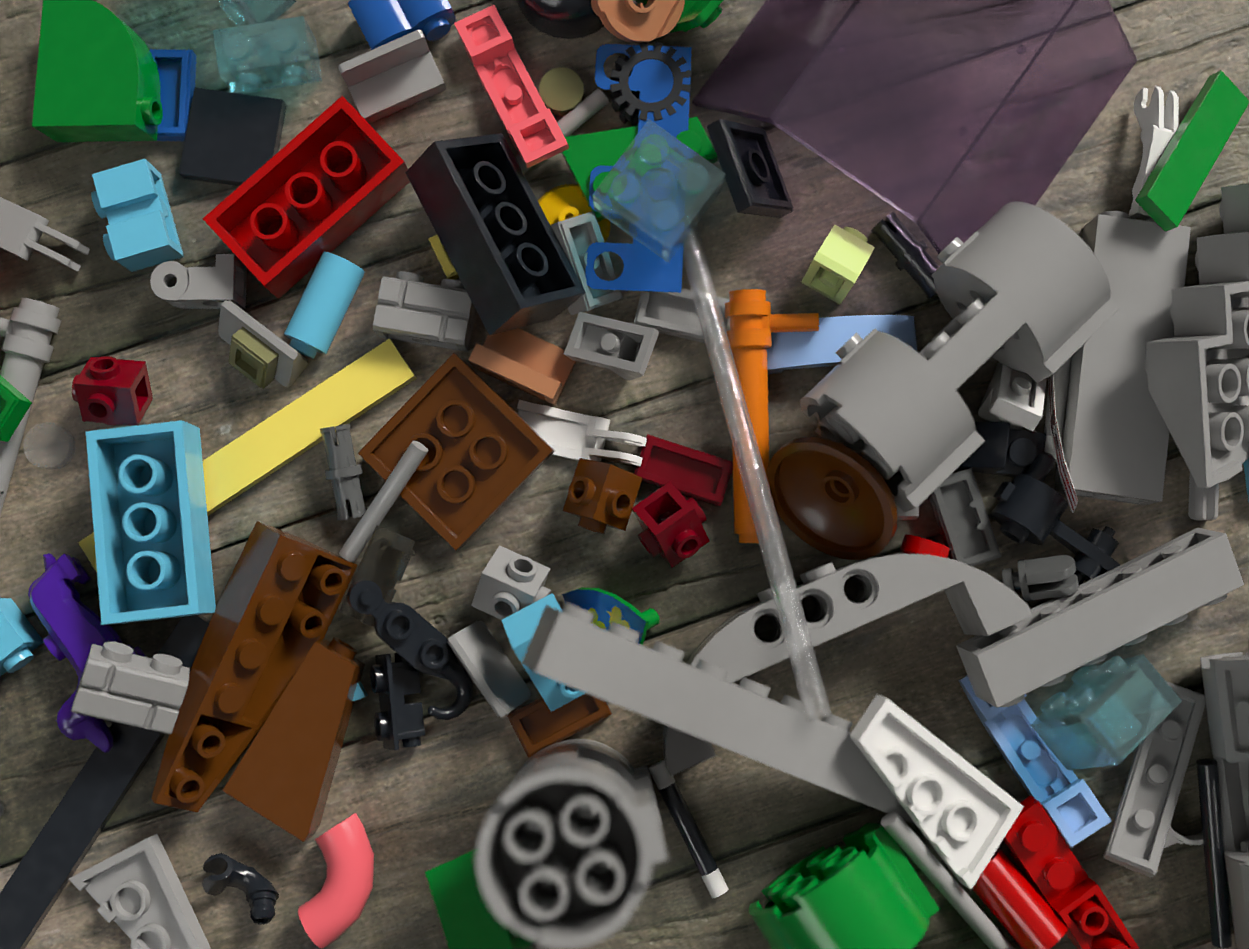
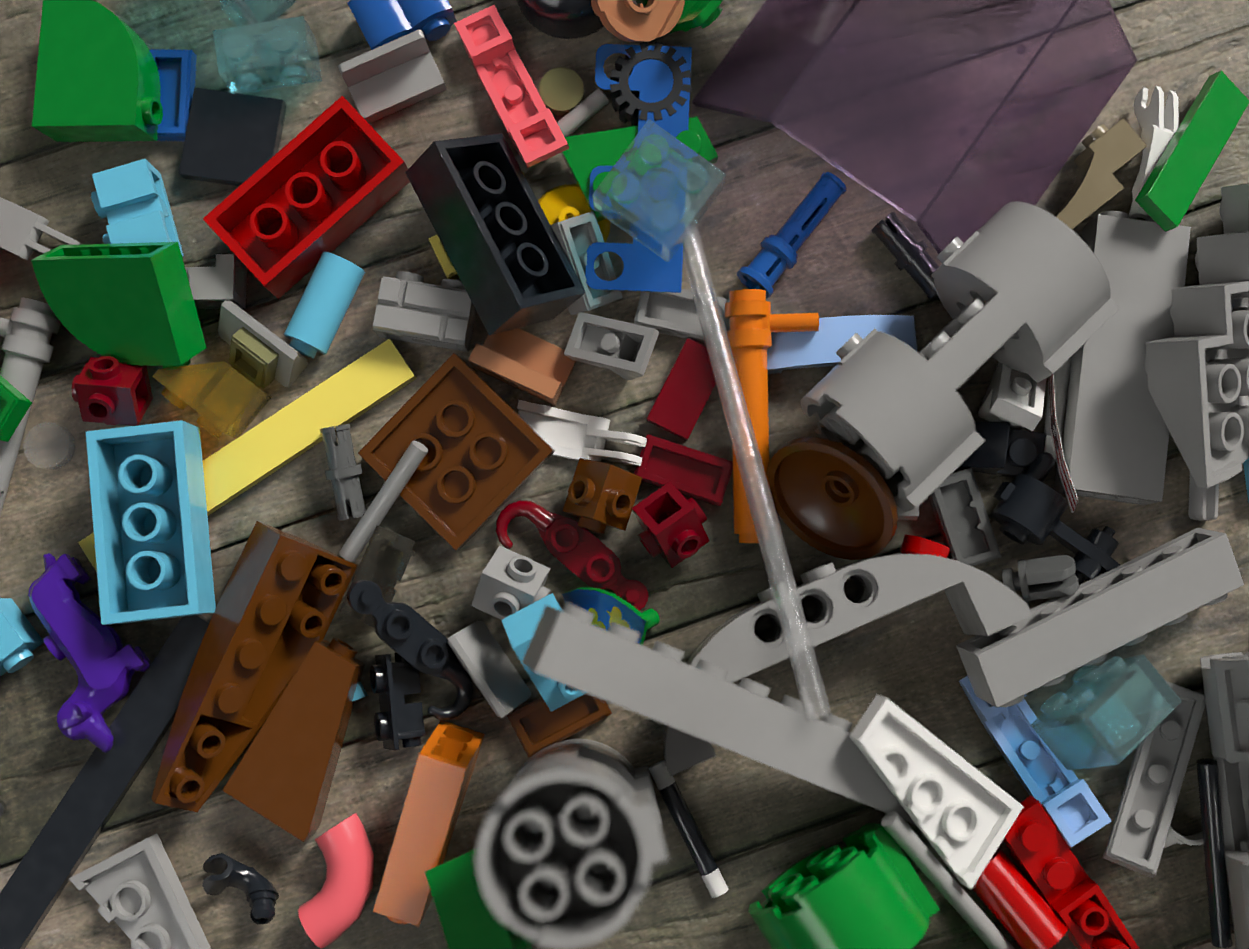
light grey brick [71,642,189,735] -> none
black tile [706,119,794,218] -> none
yellowish green slope [801,225,875,305] -> none
none -> green brick [31,242,207,371]
none -> clear yellow slope [152,361,272,439]
none -> orange slope [373,720,485,927]
none -> dark red piece [496,500,649,611]
none -> dark red tile [647,338,728,441]
none -> blue pin [737,172,846,299]
none -> dark tan slope [1055,118,1147,230]

